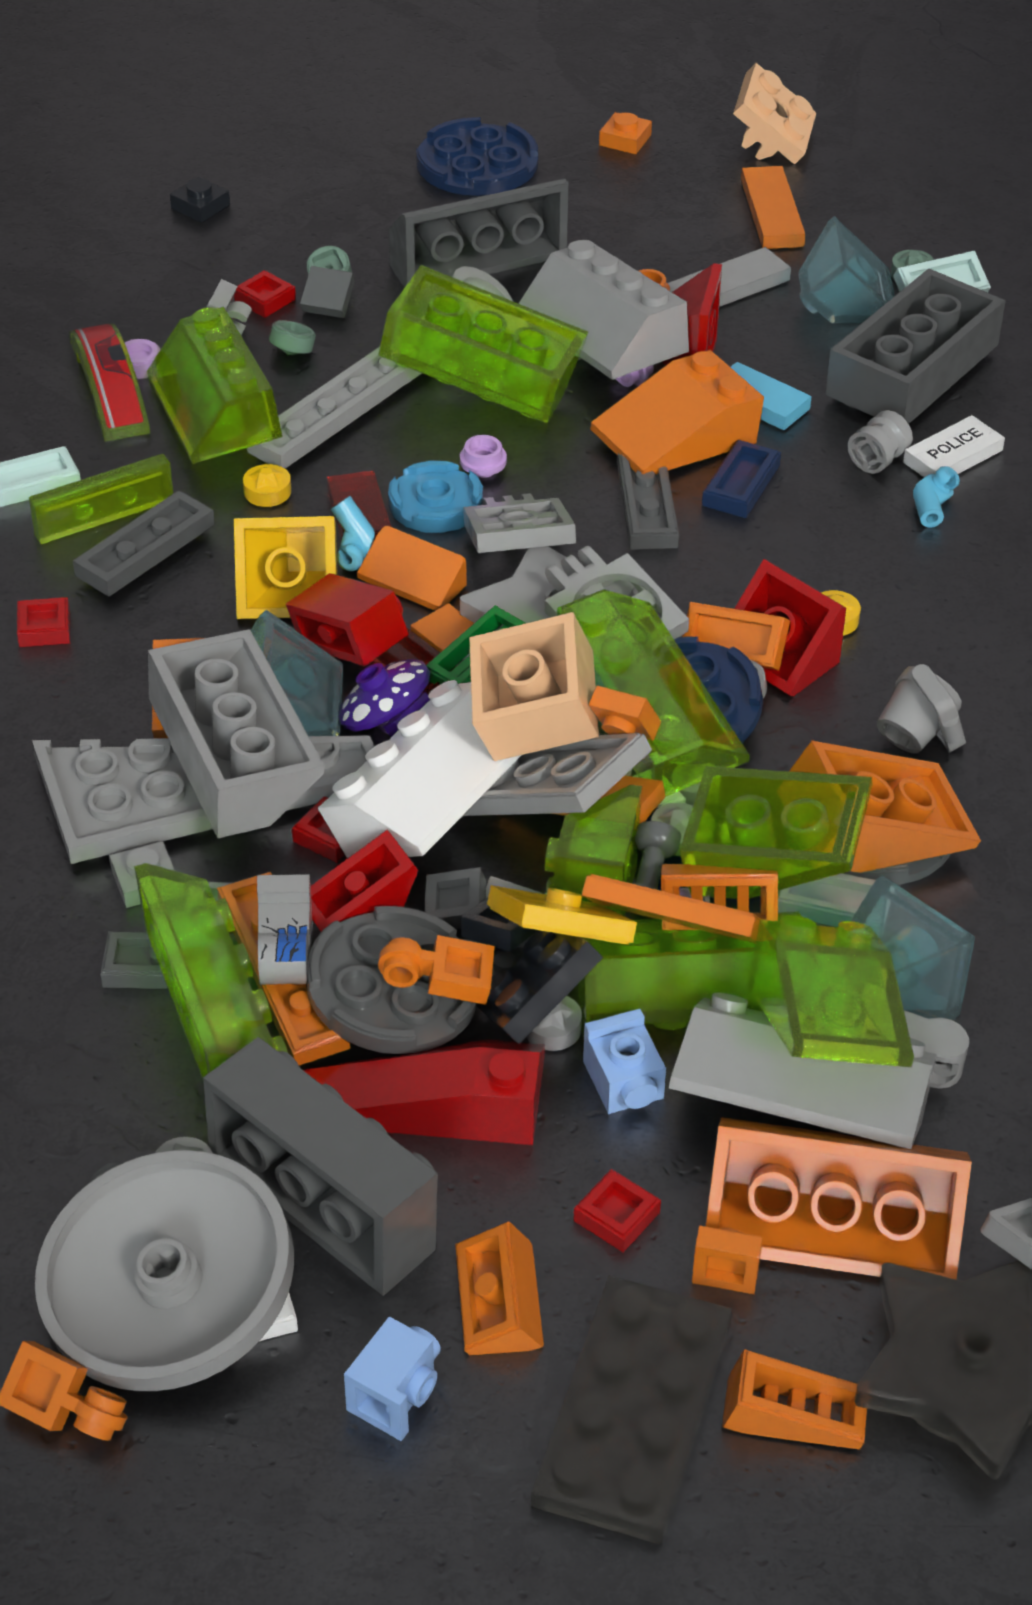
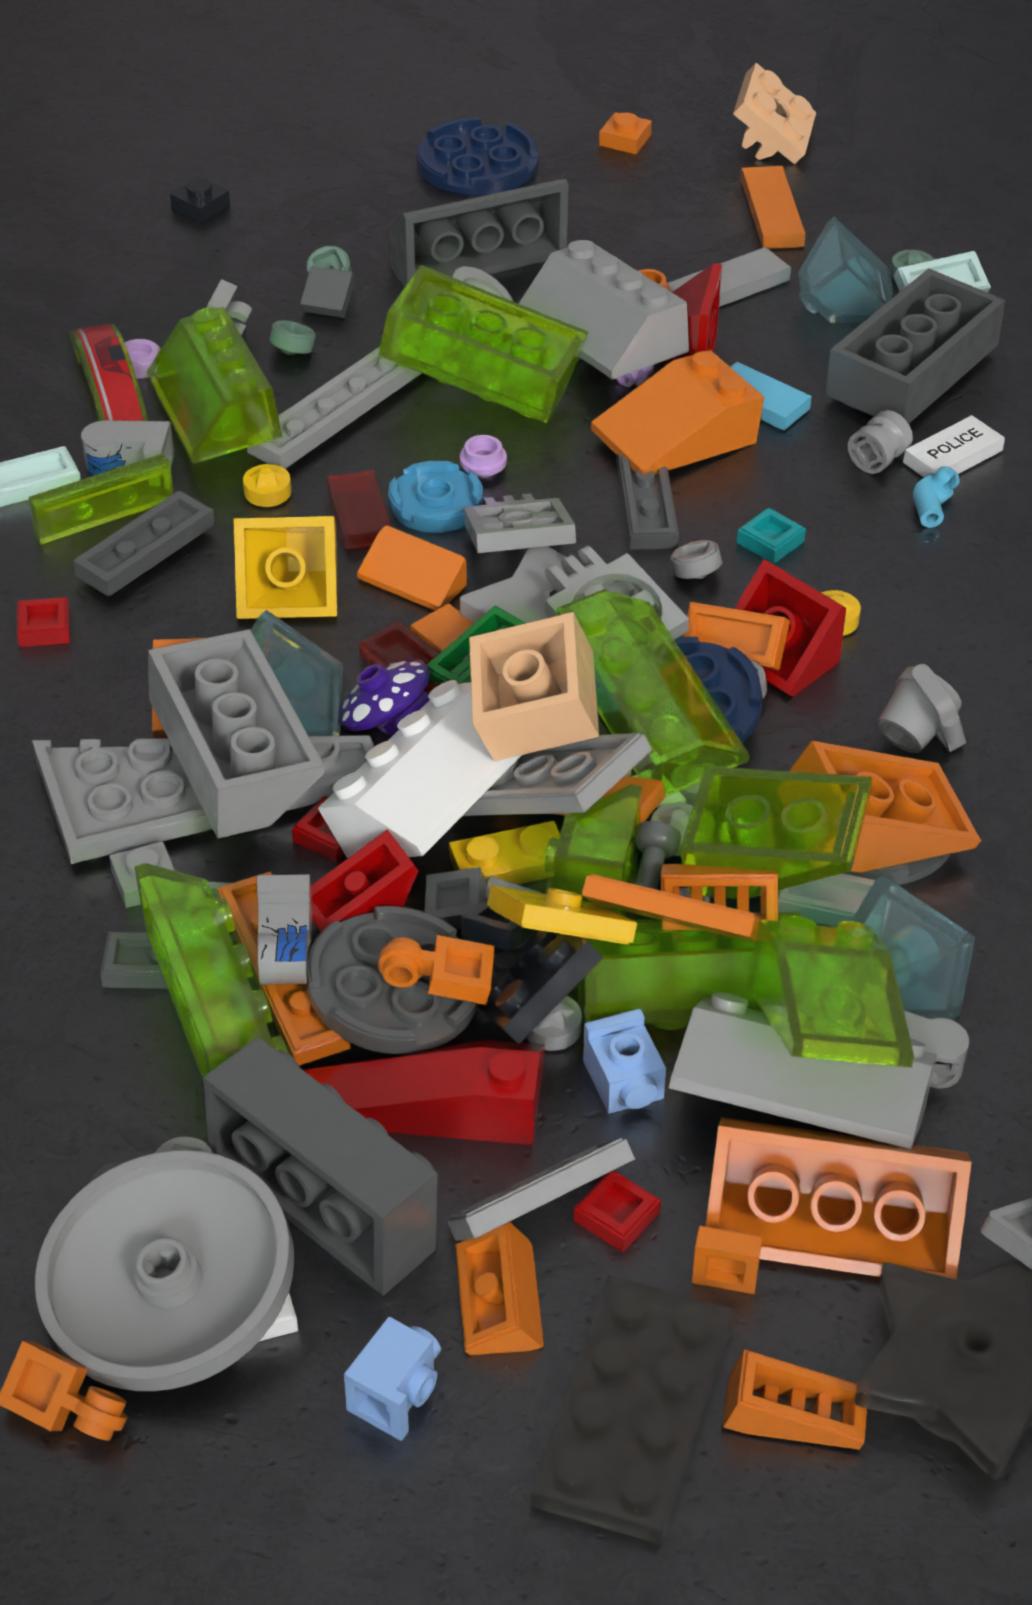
red tile [234,270,296,318] -> none
red brick [286,573,409,666] -> none
medium azure arm [330,496,375,571] -> none
orange plate [589,686,661,741] -> none
dark blue tile [702,440,781,518] -> none
none -> light grey leg [81,420,175,484]
none -> light grey tile [447,1138,635,1241]
none -> yellow plate [449,821,571,886]
none -> light grey tile [671,540,723,579]
none -> teal tile [737,508,806,564]

